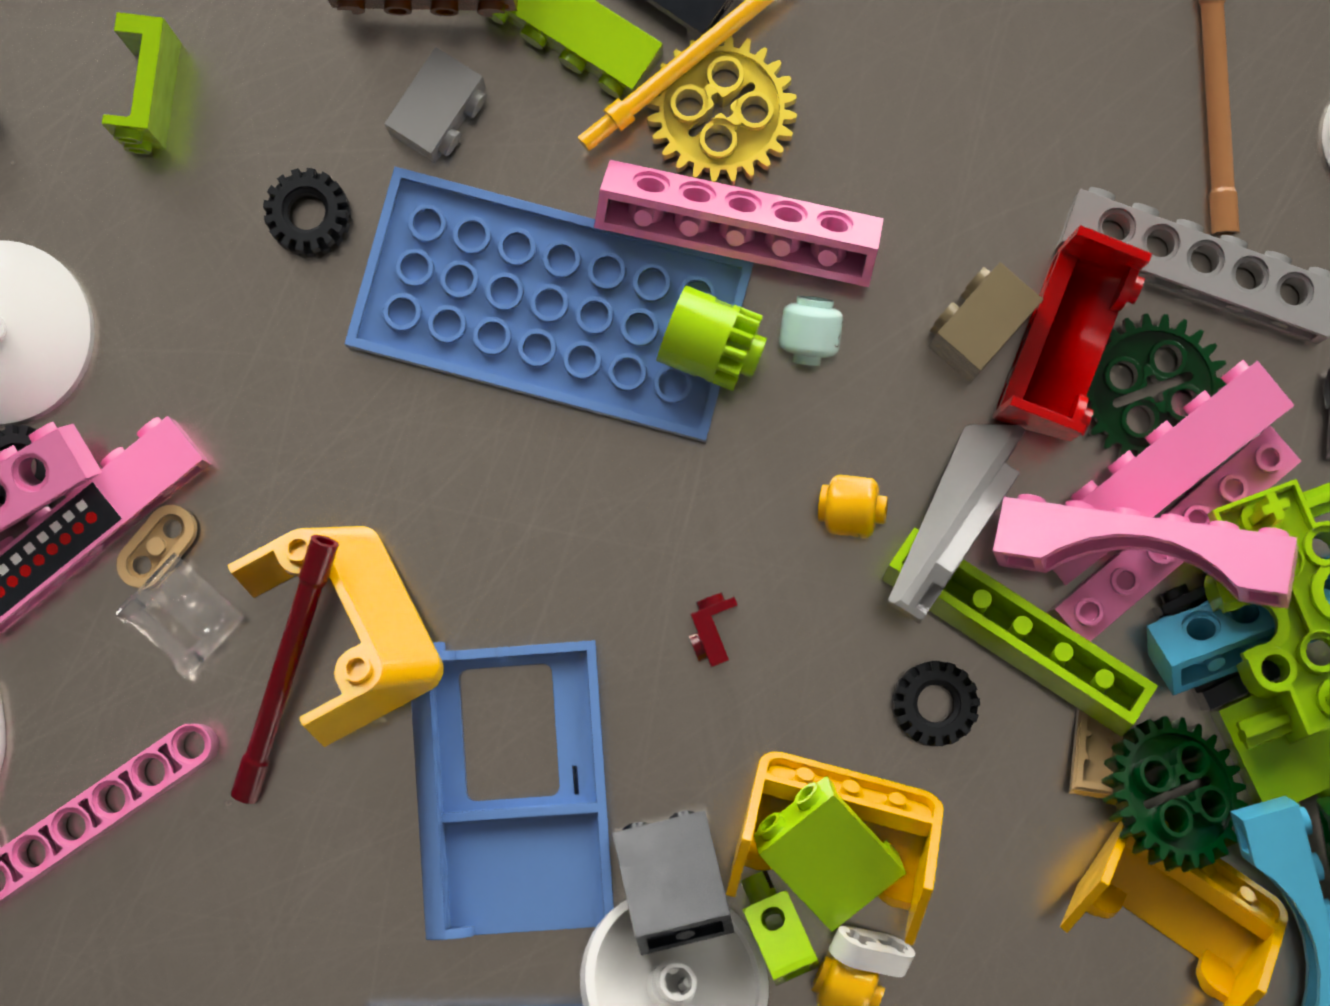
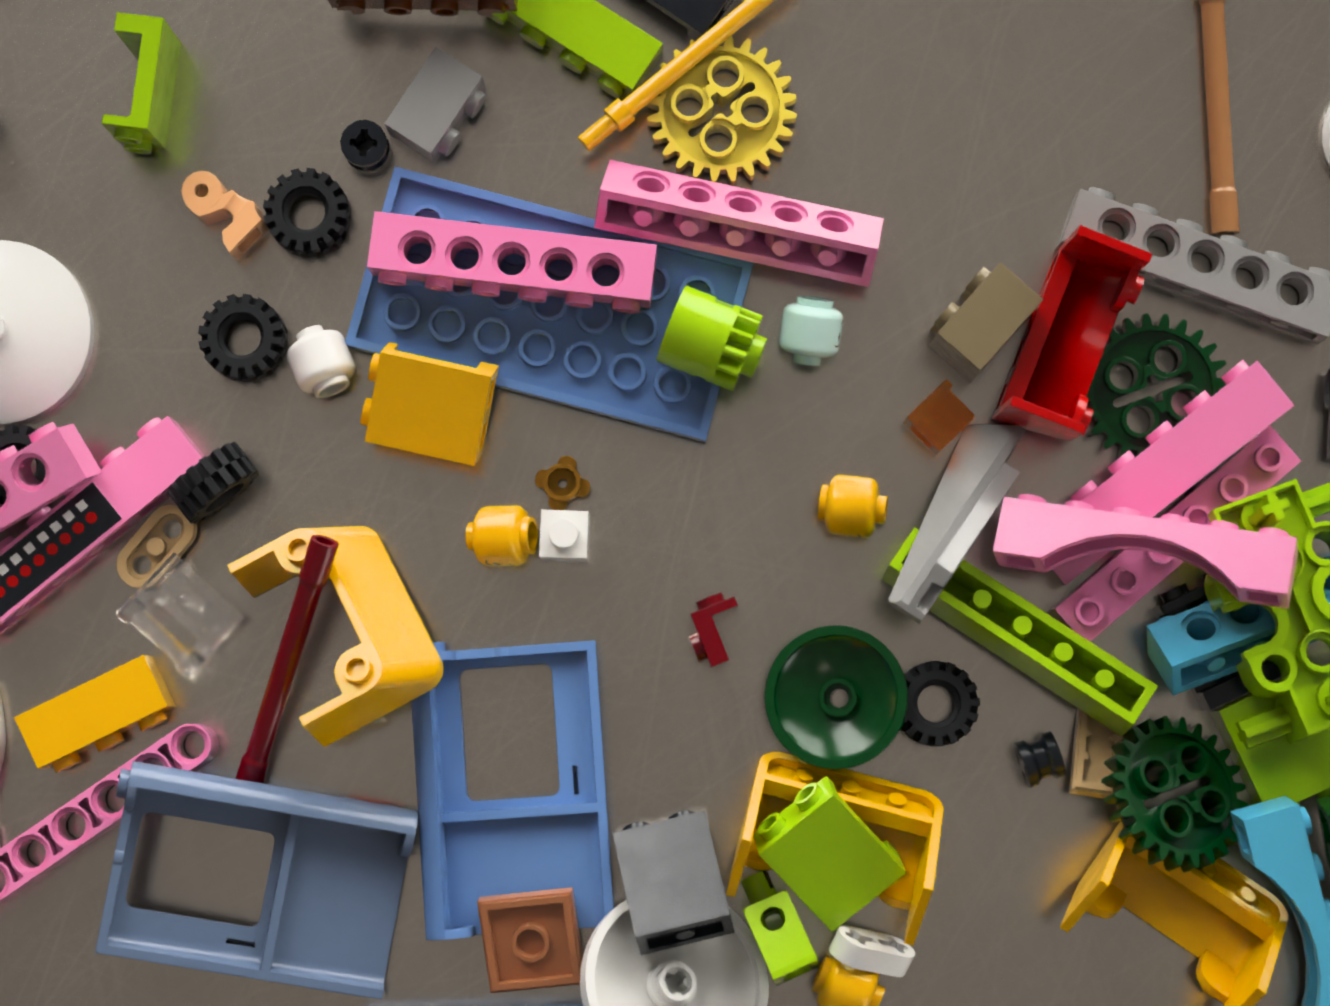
none -> yellow brick [14,655,176,773]
none -> sand blue piece [95,761,418,999]
none -> black tyre [167,442,259,524]
none -> light nougat leg [181,171,269,261]
none -> black tyre [198,294,288,382]
none -> white head [287,325,356,398]
none -> black wheel [340,120,391,173]
none -> yellow panel [360,342,499,466]
none -> bright pink brick [367,211,657,314]
none -> yellow head [465,505,538,567]
none -> nougat tile [477,887,583,993]
none -> pearl gold plate [535,456,590,510]
none -> white brick [539,509,591,562]
none -> dark green dish [765,625,908,769]
none -> clear orange panel [903,379,974,456]
none -> black wheel [1014,731,1066,788]

